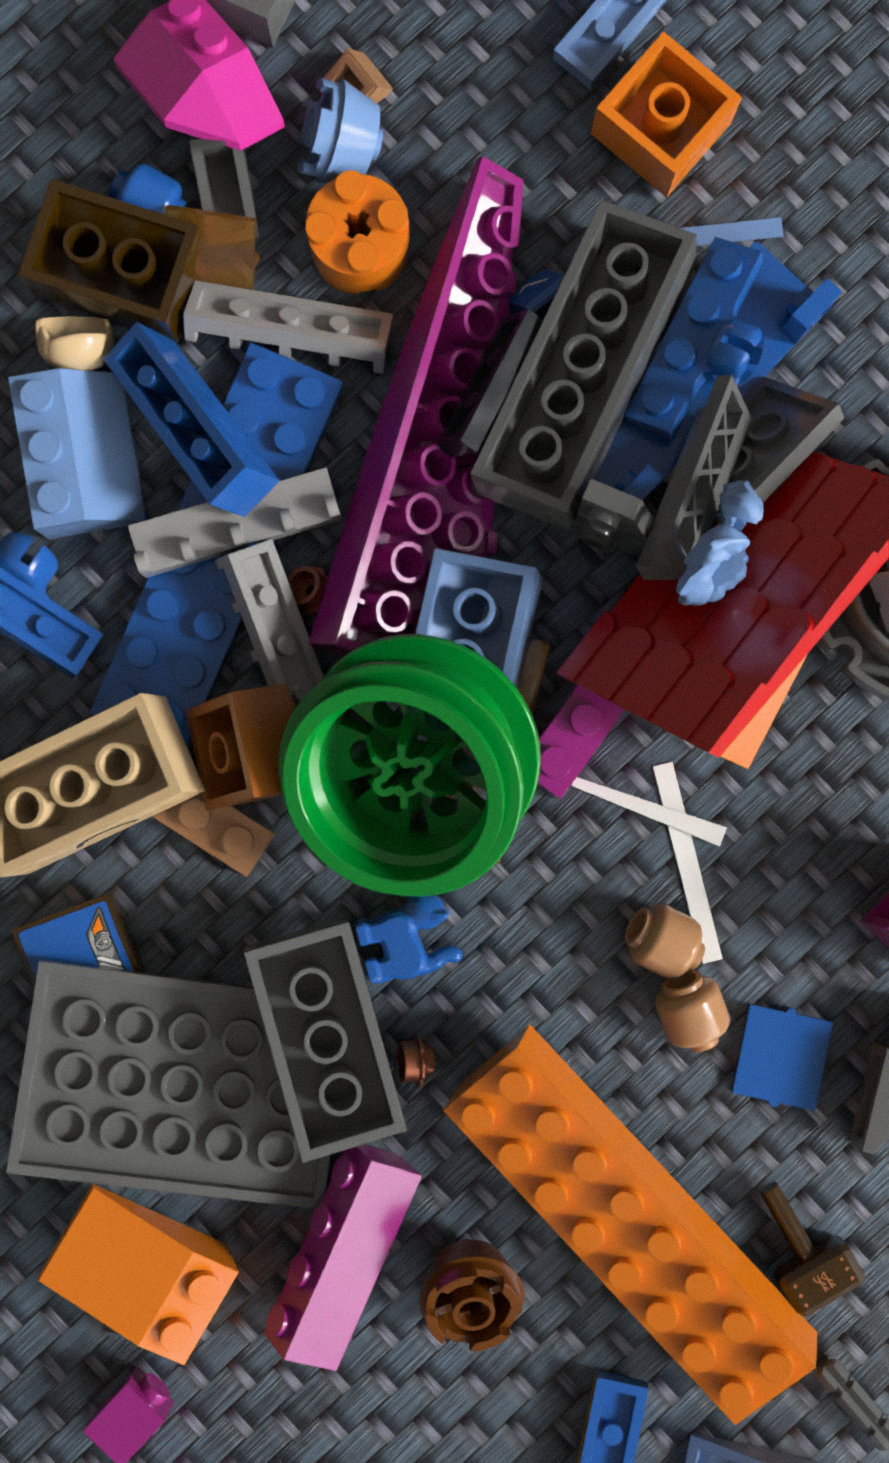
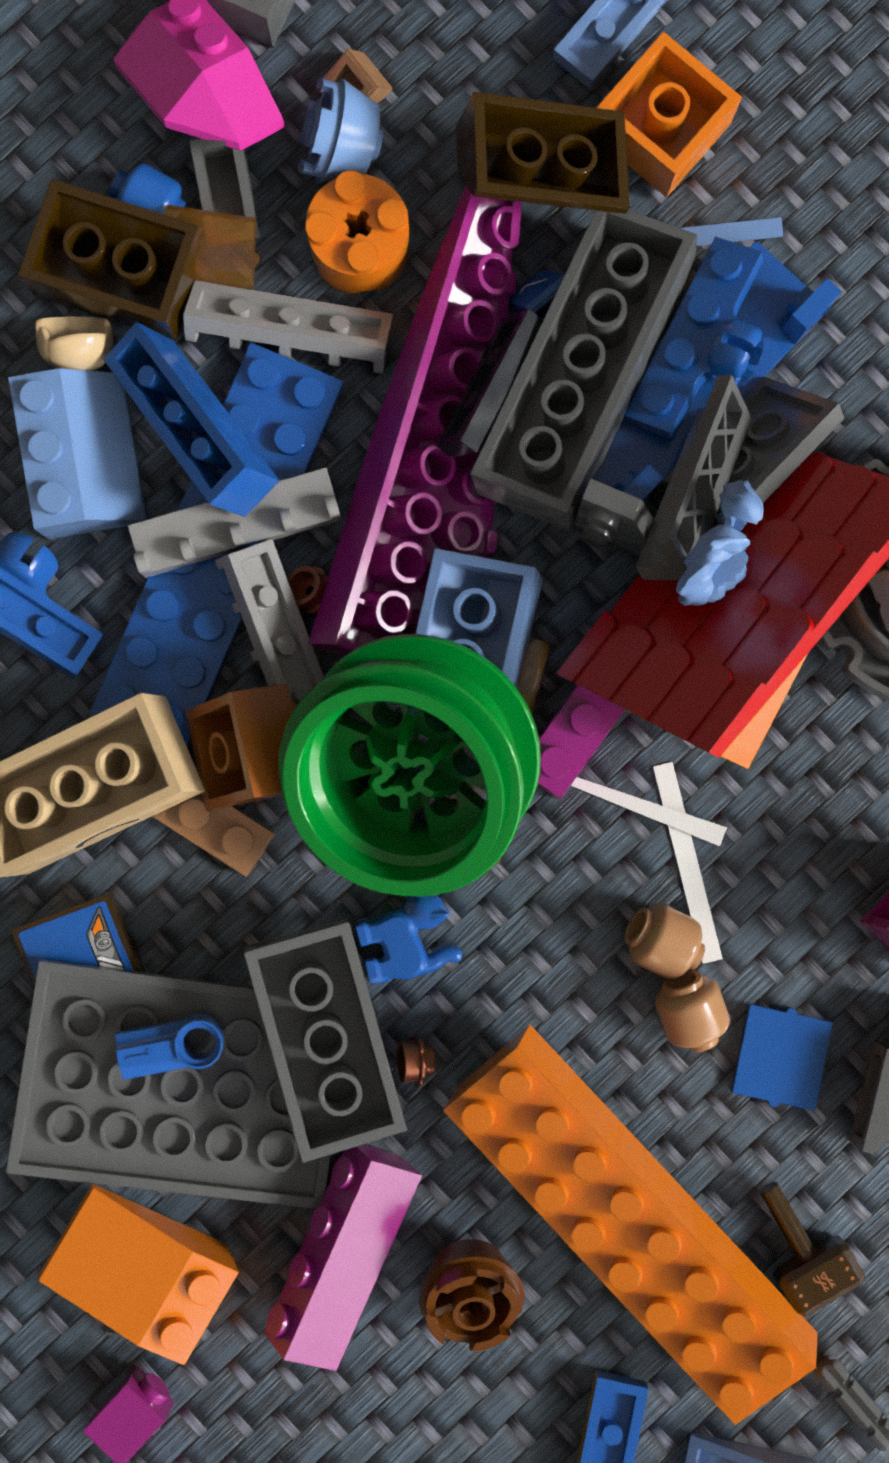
none -> blue piece [115,1013,224,1080]
none -> dark brown slope [456,92,630,214]

